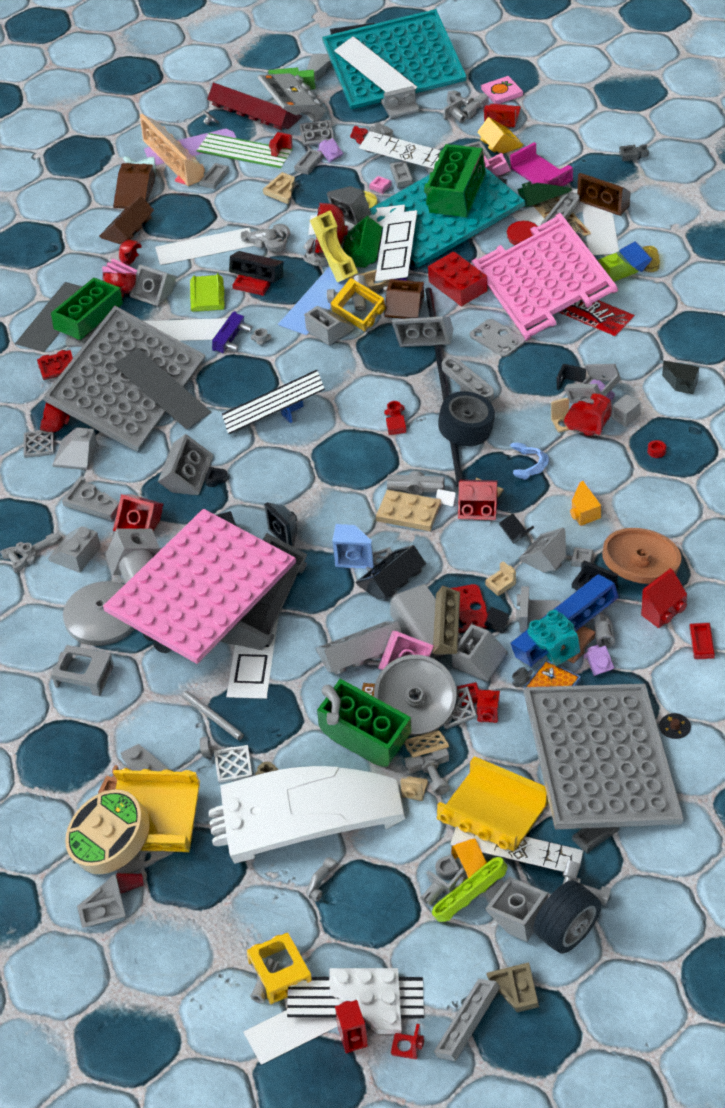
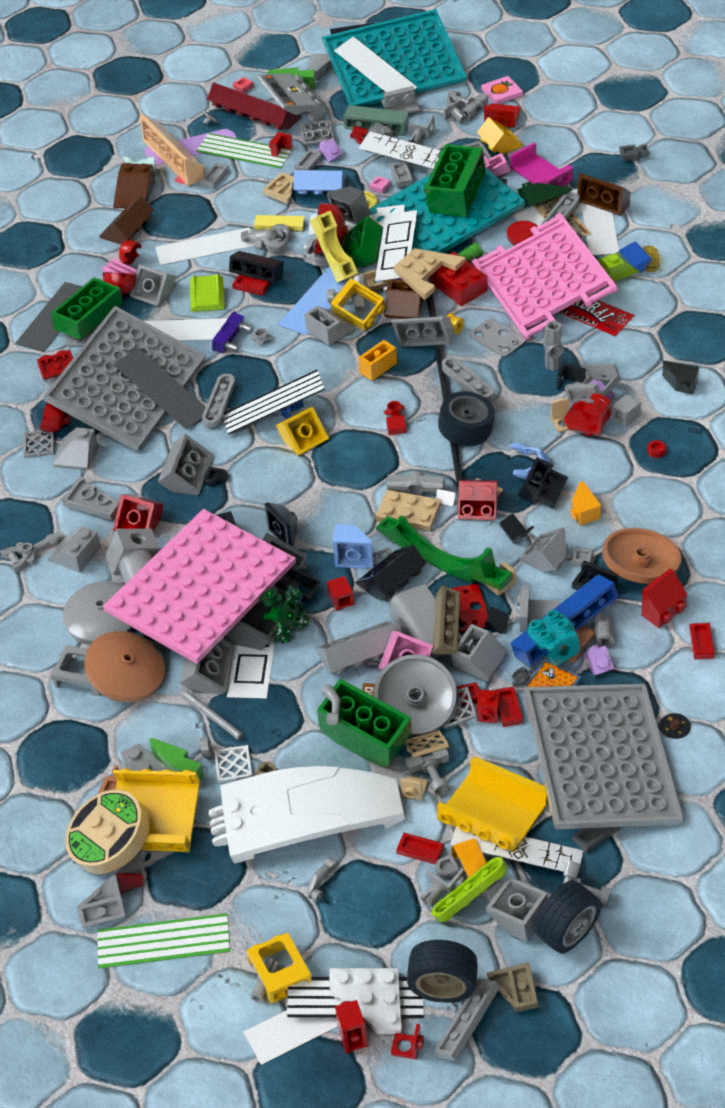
none -> nougat dish [84,631,165,702]
none -> sticker [97,913,230,968]
none -> bright green slope [149,737,204,781]
none -> light grey slope [180,638,235,694]
none -> light grey plate [202,374,235,428]
none -> coral tile [232,77,254,93]
none -> light yellow tile [254,215,305,231]
none -> dark green plant [259,585,310,644]
none -> black piece [275,567,321,601]
none -> yellow slope [276,406,329,455]
none -> light blue slope [294,170,346,195]
none -> red brick [327,576,354,611]
none -> sand green brick [344,105,409,136]
none -> light orange brick [358,340,397,381]
none -> green slope [376,515,513,590]
none -> tan wing [394,248,466,300]
none -> red tile [396,832,445,865]
none -> black wheel [407,939,478,1003]
none -> light grey bracket [408,116,435,144]
none -> yellow wheel [446,313,465,334]
none -> bright green piece [458,243,483,263]
none -> red tile [494,687,523,727]
none -> black brick [518,457,568,509]
none -> light grey piece [542,320,564,371]

